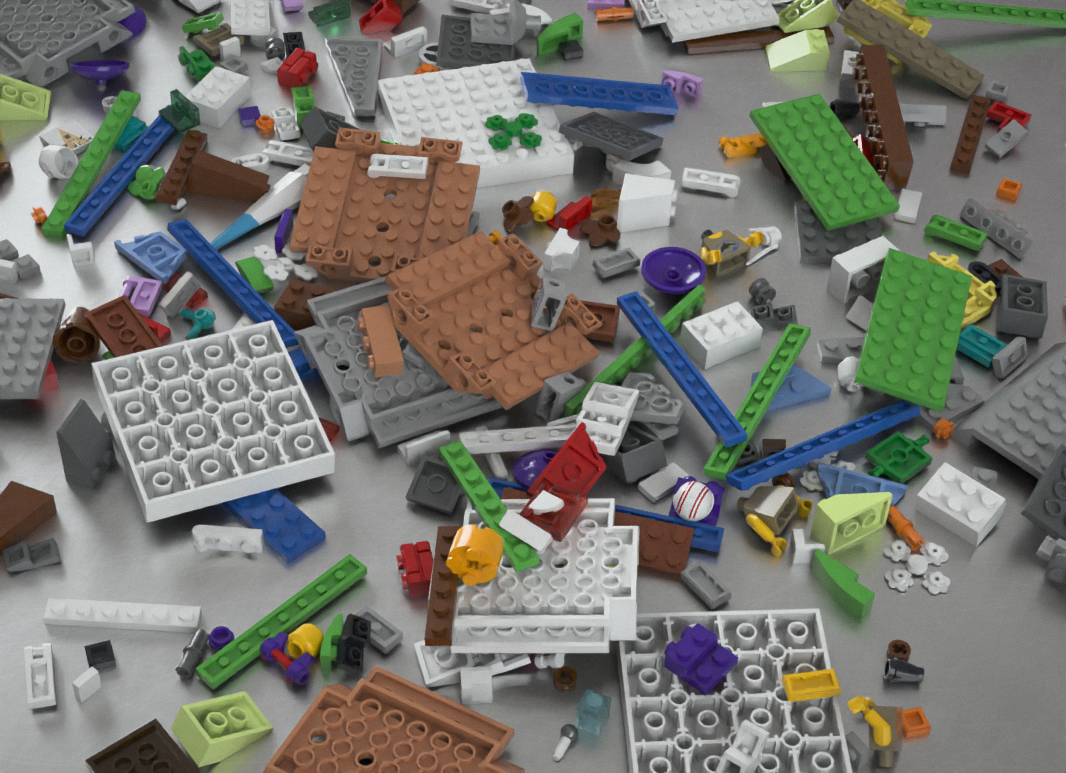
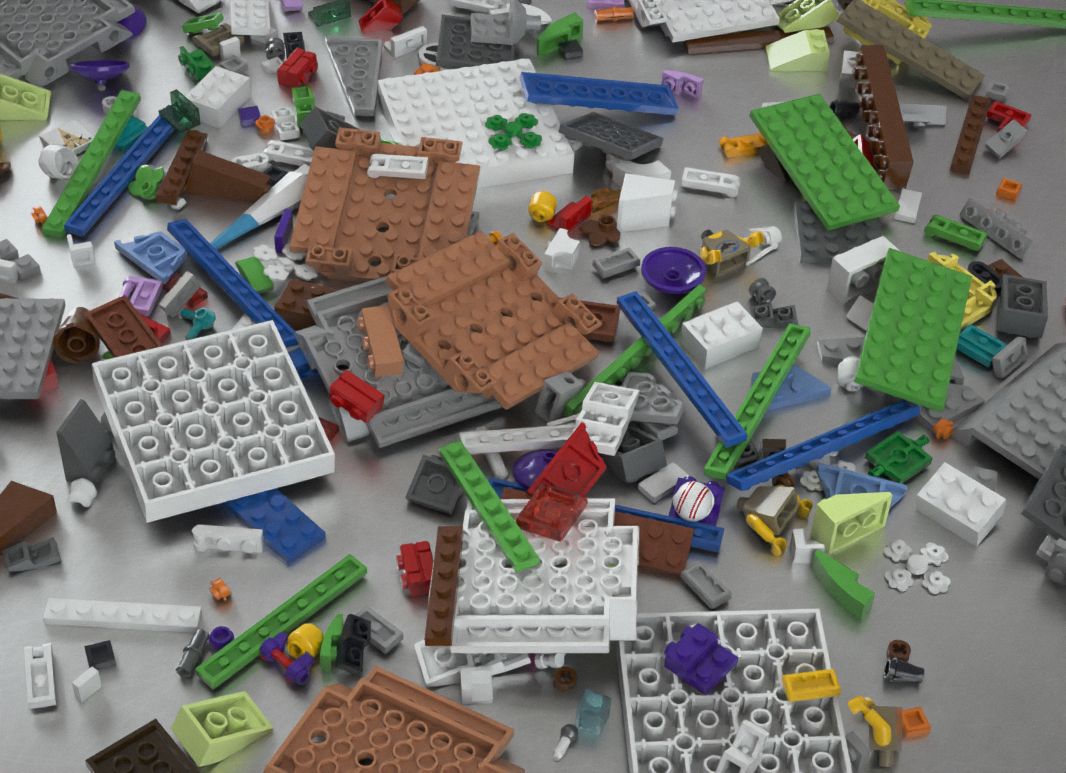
white panel [397,430,450,467] -> none
light orange brick [446,524,504,586] -> none
white slope [499,510,553,551] -> none
reddish brown plate [502,196,534,232] -> none
white tile [528,490,564,515] -> none
light grey torso [531,277,567,332] -> none
orange pin [887,506,925,551] -> none
none -> white arm [67,478,97,507]
none -> orange plate [209,577,232,601]
none -> black tile [264,165,289,187]
none -> red brick [329,370,385,423]

